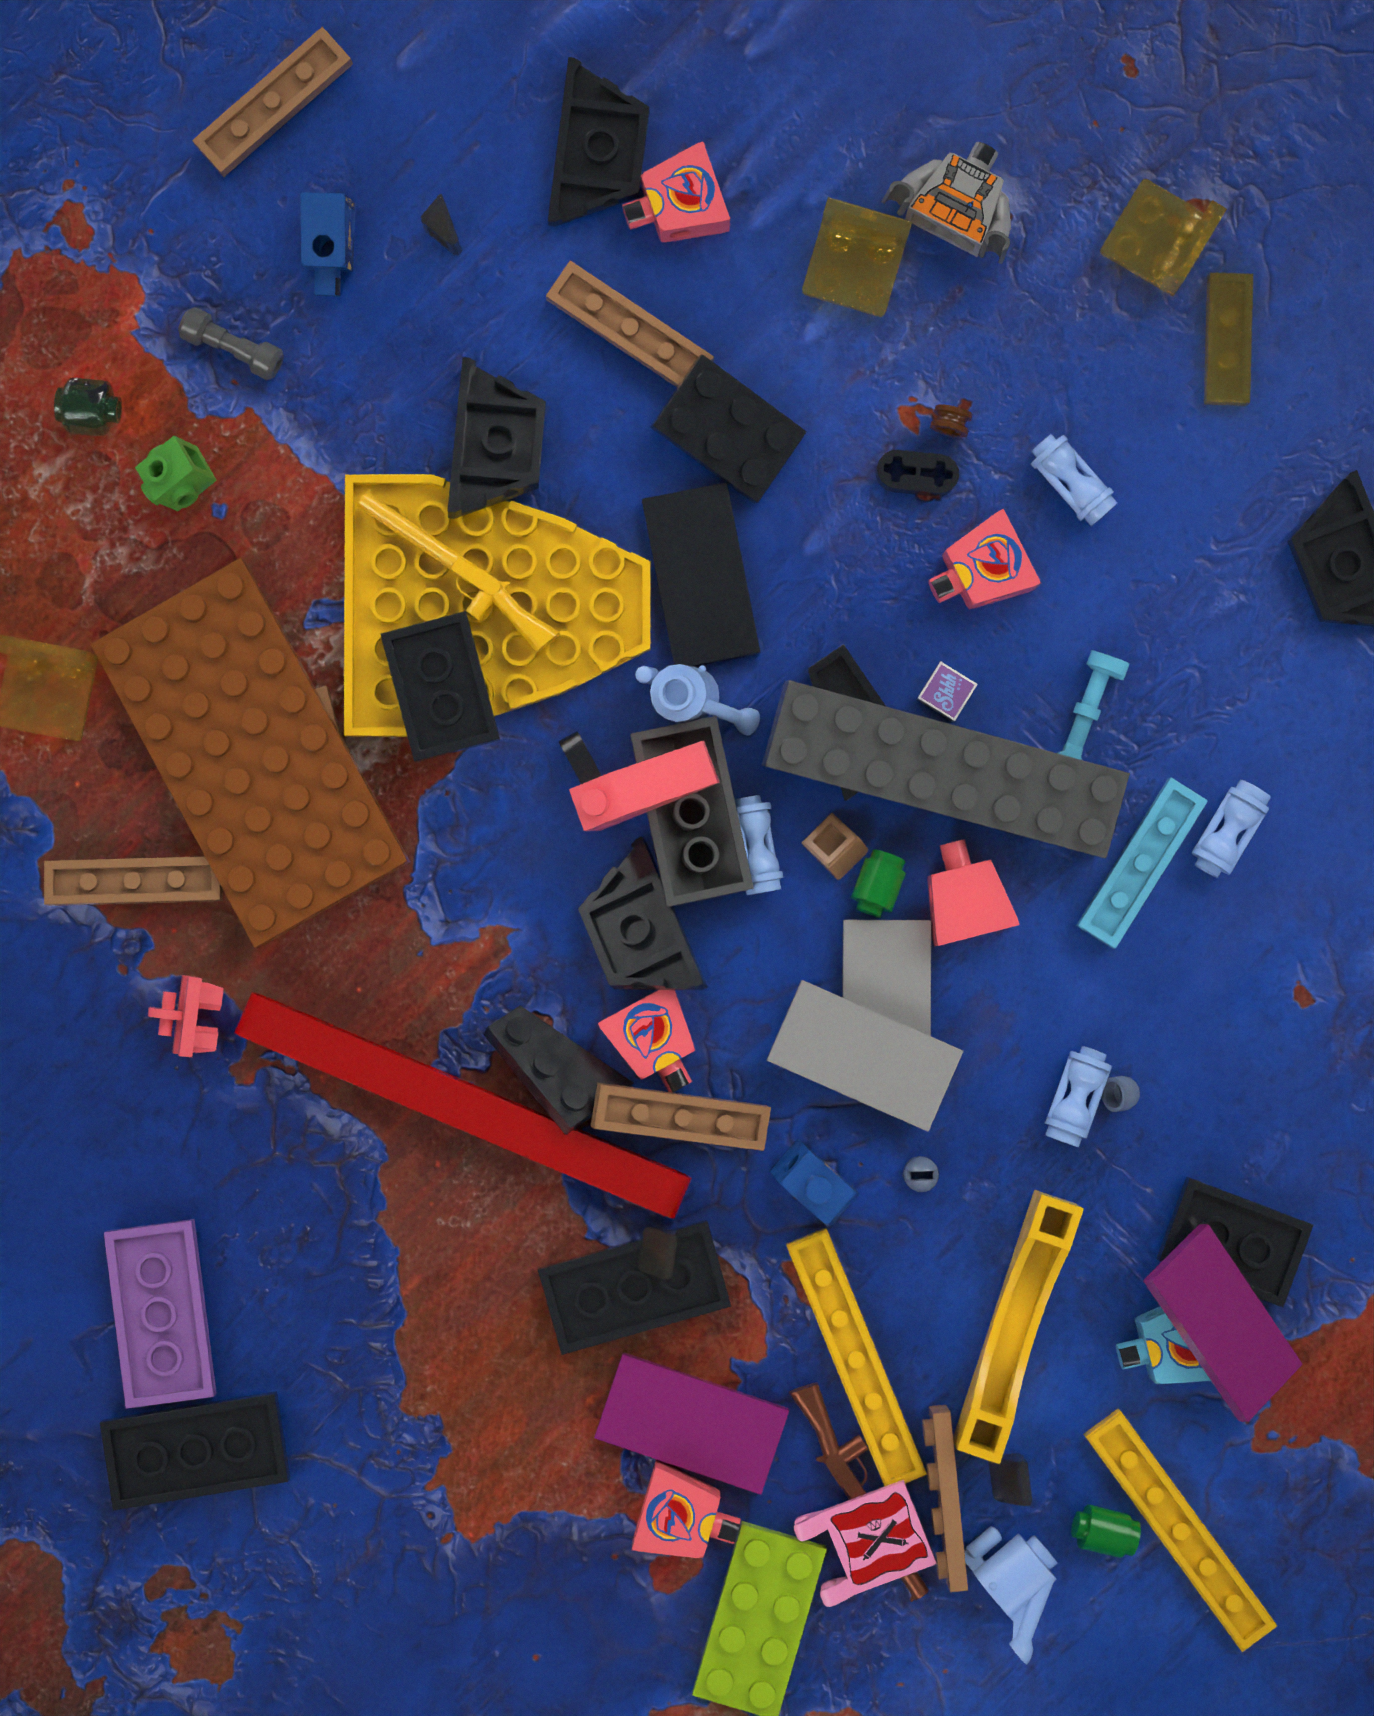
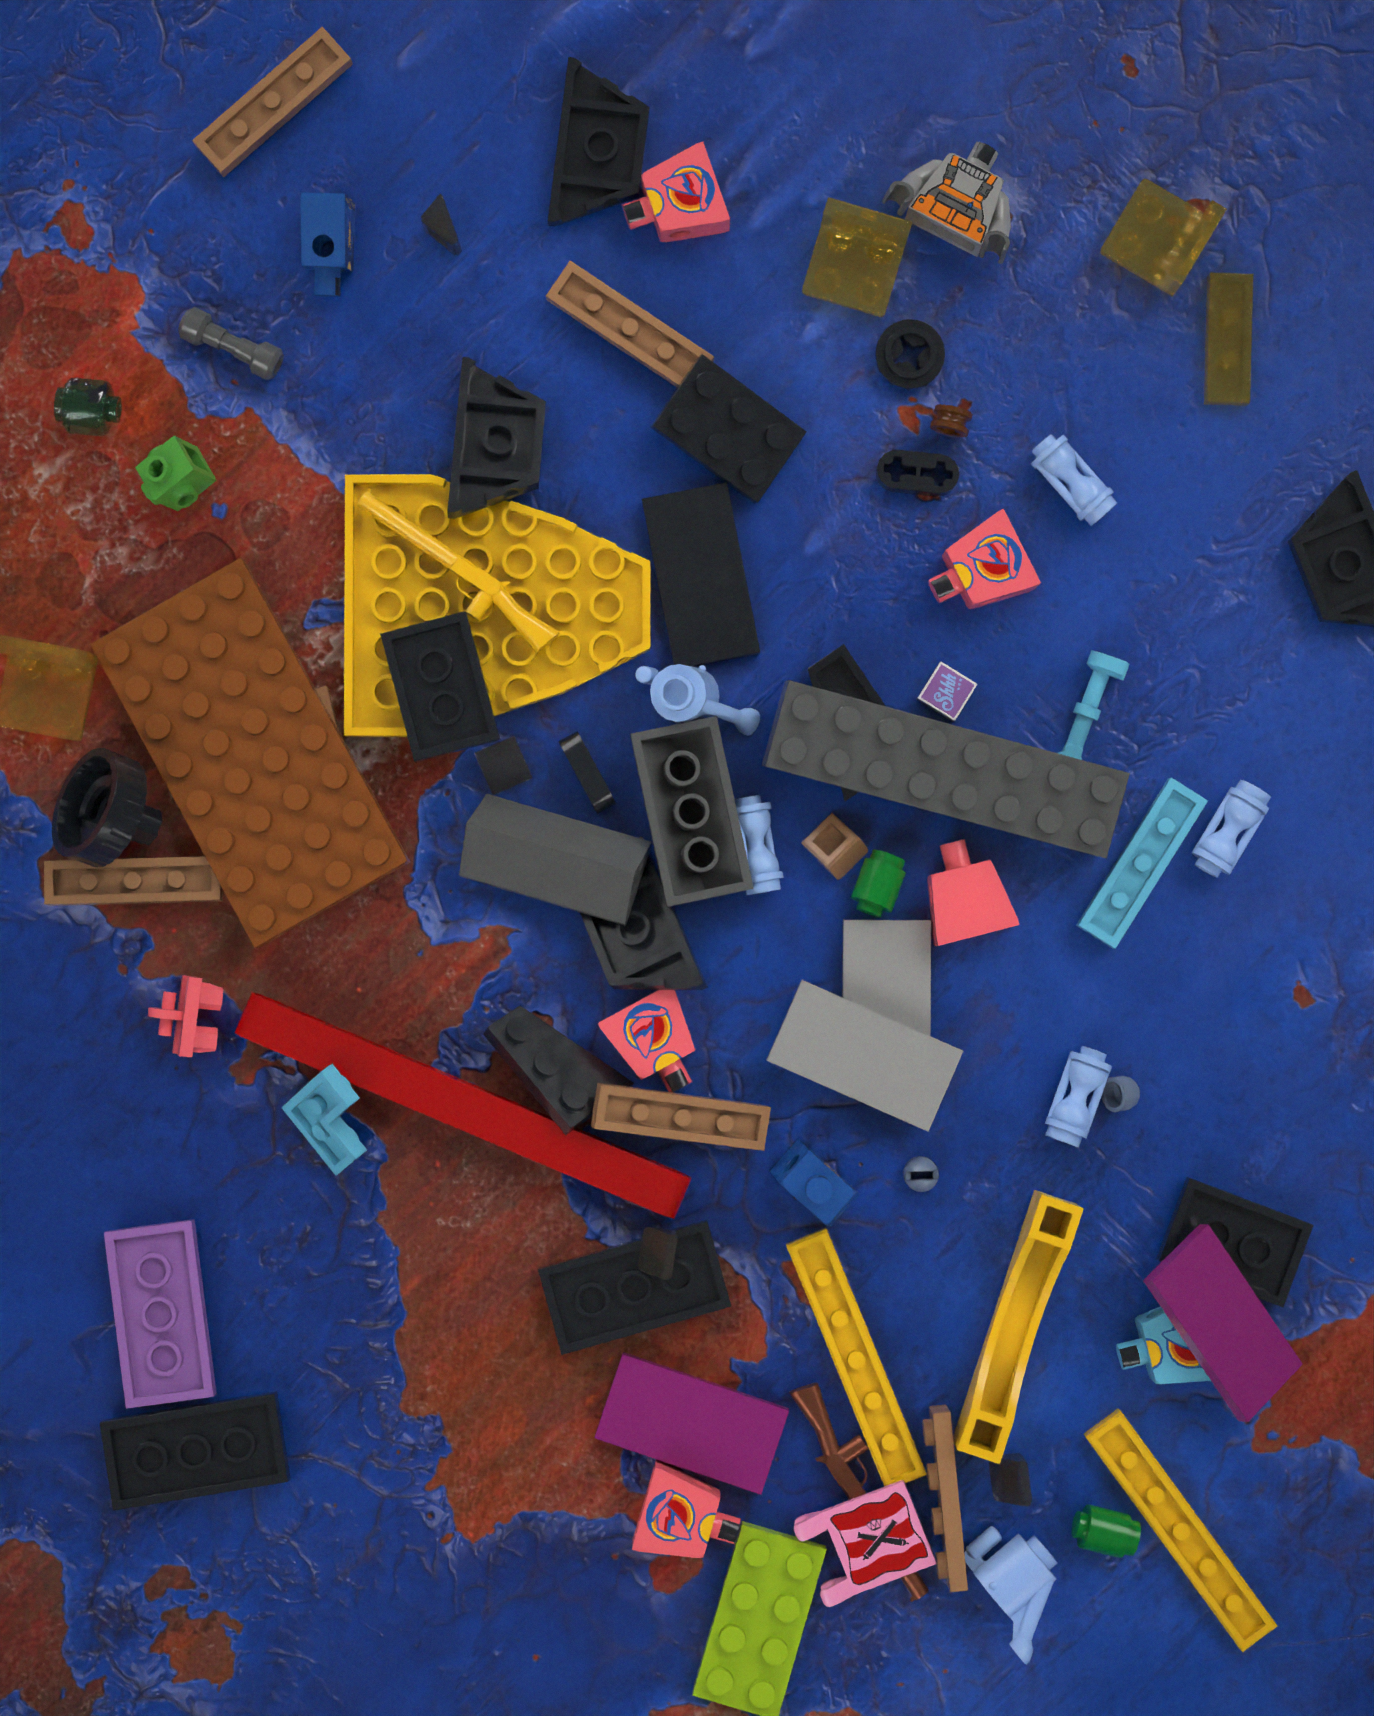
coral slope [569,741,720,831] -> none
none -> black piece [52,748,163,868]
none -> medium azure plate [281,1064,367,1175]
none -> dark grey slope [459,794,652,926]
none -> clear smoke slope [474,736,533,795]
none -> black gear [875,319,945,390]

